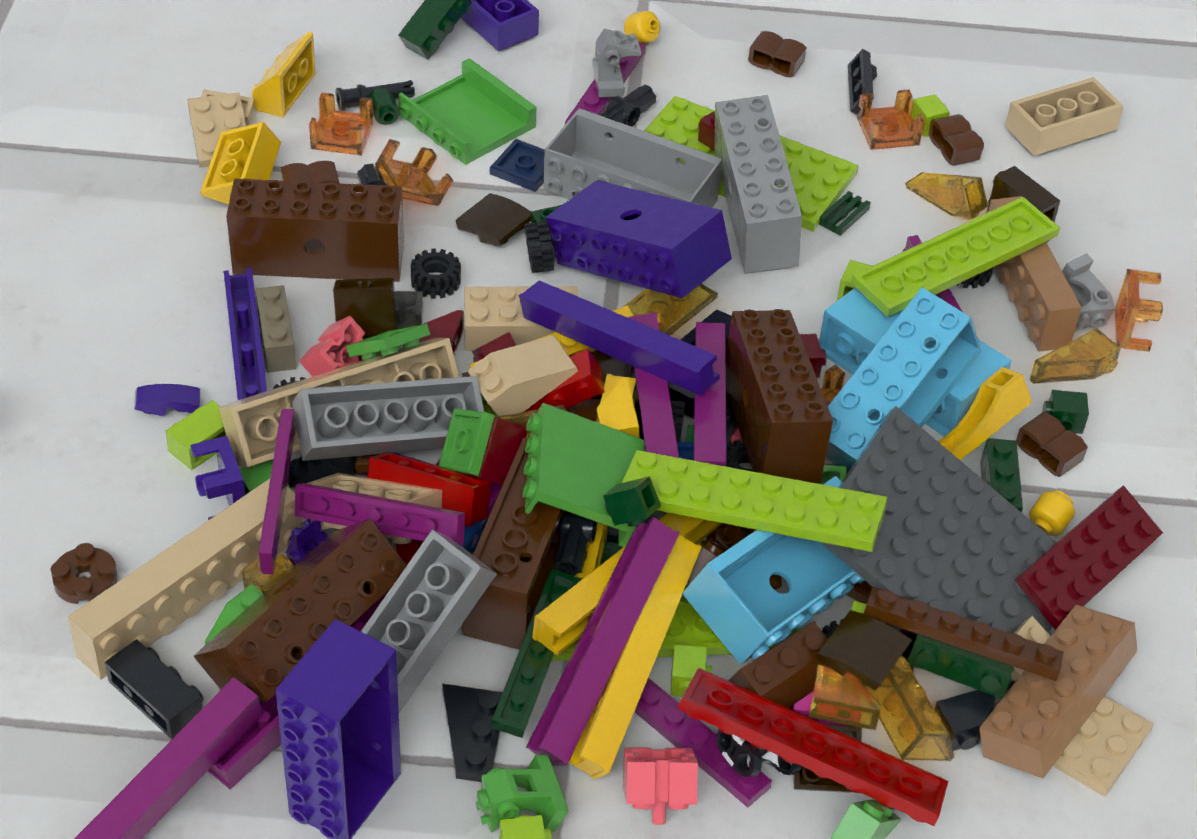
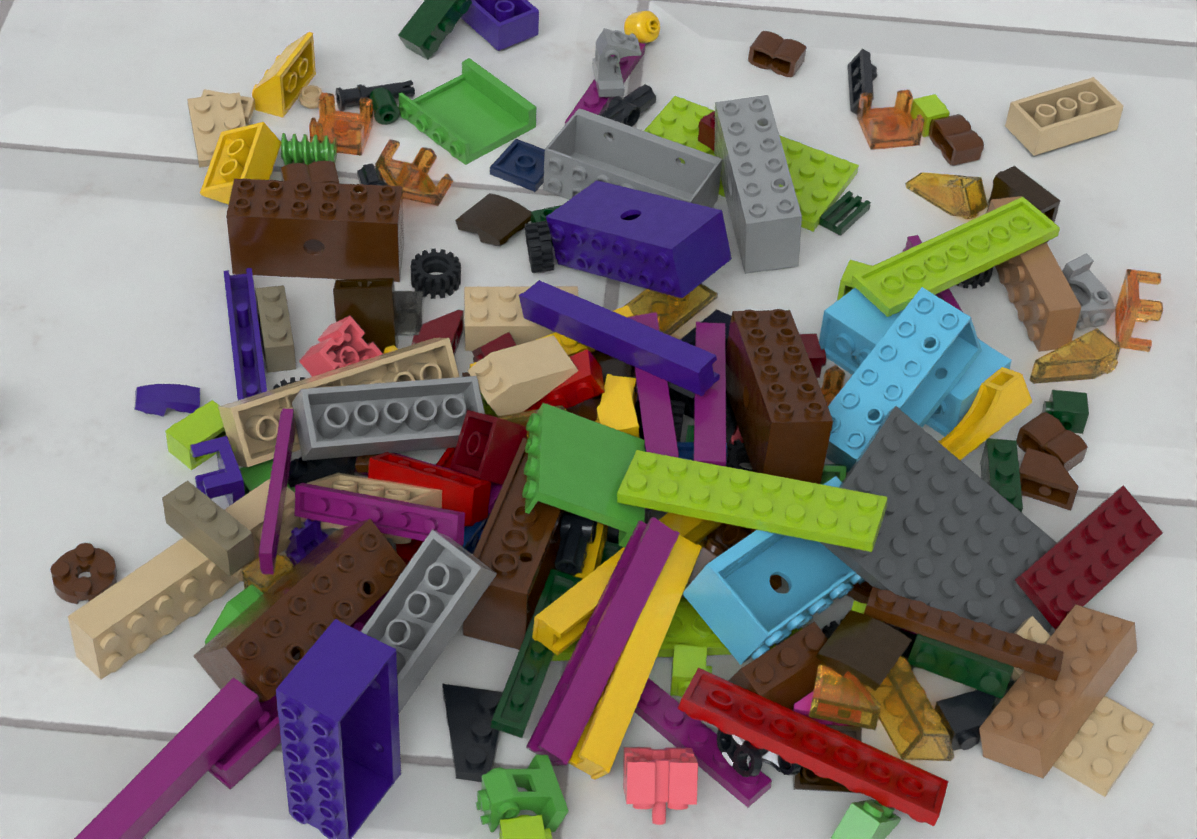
black brick [105,639,204,740] -> none
bright green plate [346,323,430,360] -> none
bright green tile [439,409,495,476] -> none
dark green brick [603,476,661,527] -> none
yellow head [1029,490,1075,536] -> none
none -> dark tan brick [162,480,255,576]
none -> bright green piece [281,133,337,165]
none -> tan plate [299,85,325,109]
none -> reddish brown slope [1019,448,1079,511]

